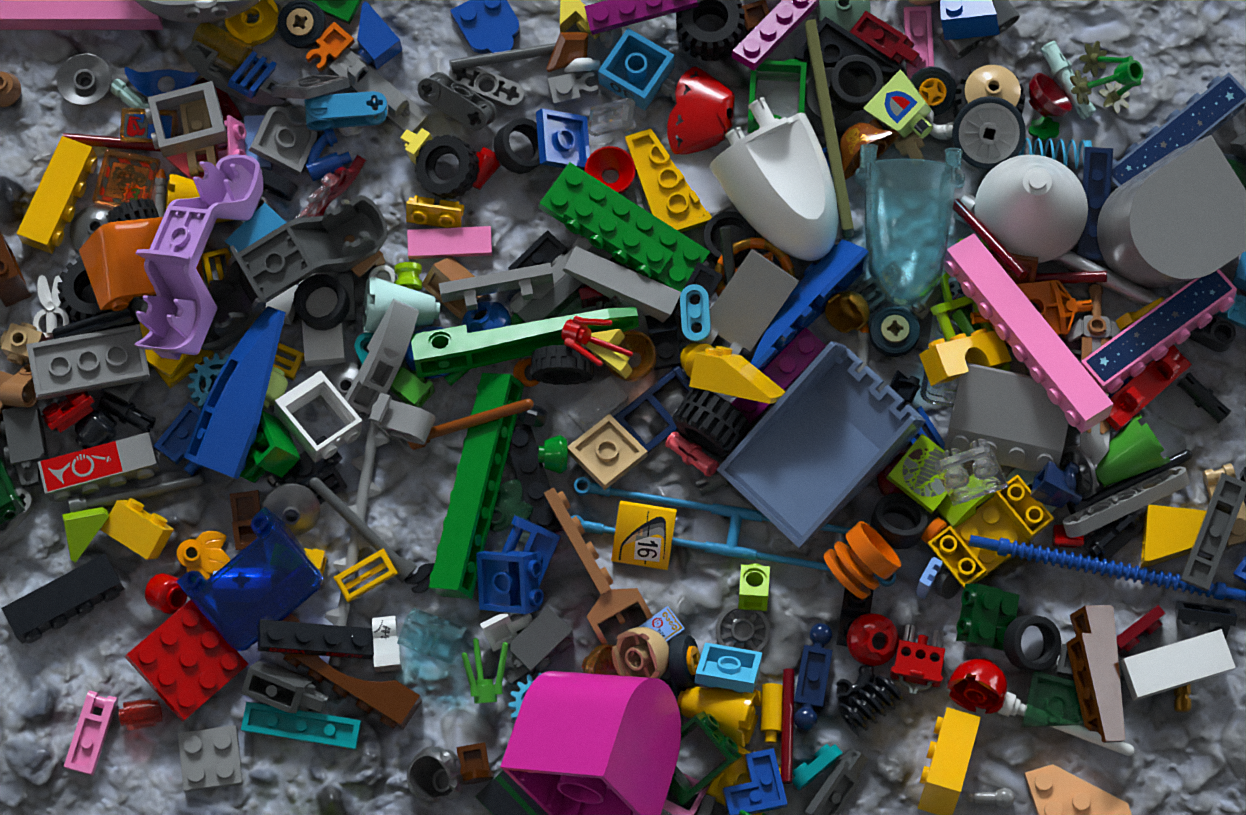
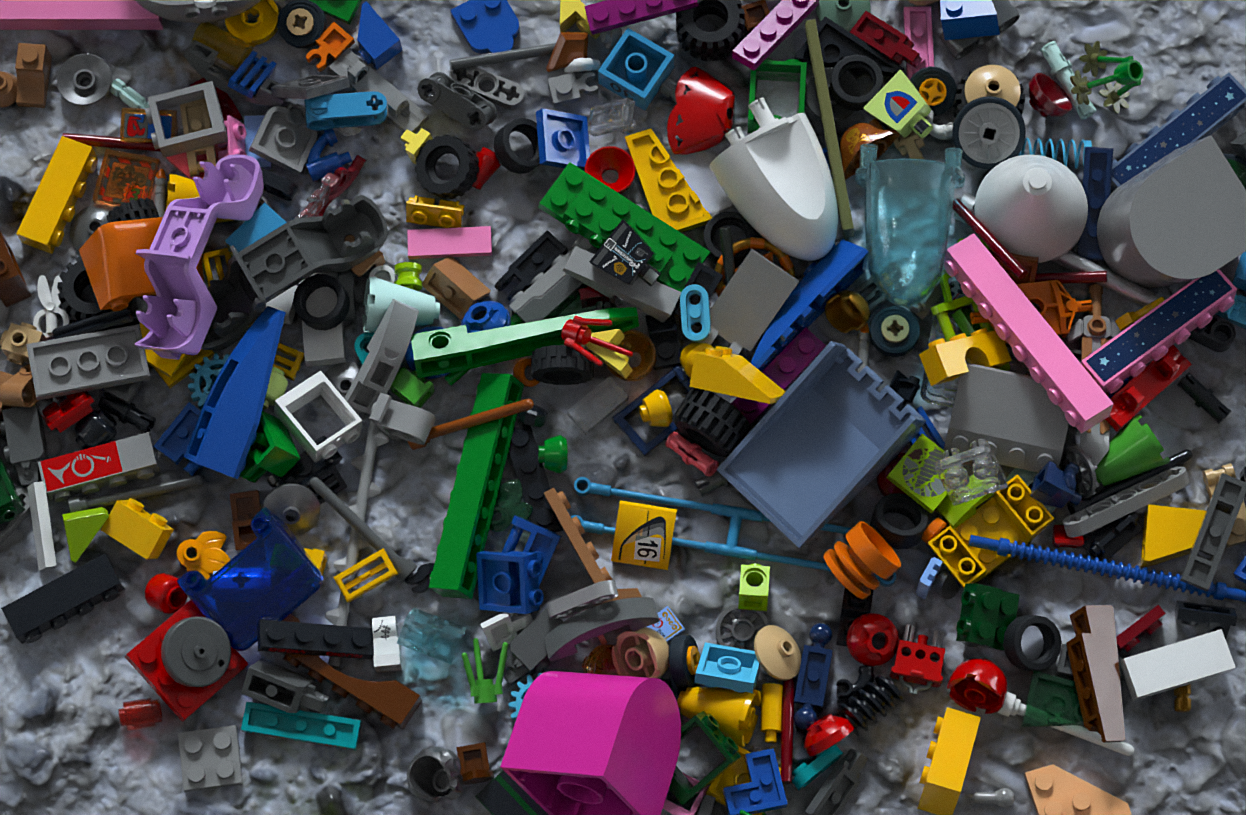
bright pink plate [64,690,118,776] -> none
blue piece [124,67,200,97] -> none
light grey hinge [439,263,554,311] -> none
tan plate [567,414,648,490] -> none
green plant [1028,117,1060,140] -> none
none -> medium nougat arch [15,43,52,108]
none -> white tile [27,481,56,571]
none -> dark grey wheel [161,617,231,687]
none -> dark grey slope [544,597,660,663]
none -> light grey beam [546,580,618,620]
none -> torso [589,219,661,287]
none -> yellow cone [639,389,673,427]
none -> tan dish [754,625,801,681]
none -> red piece [804,714,854,756]

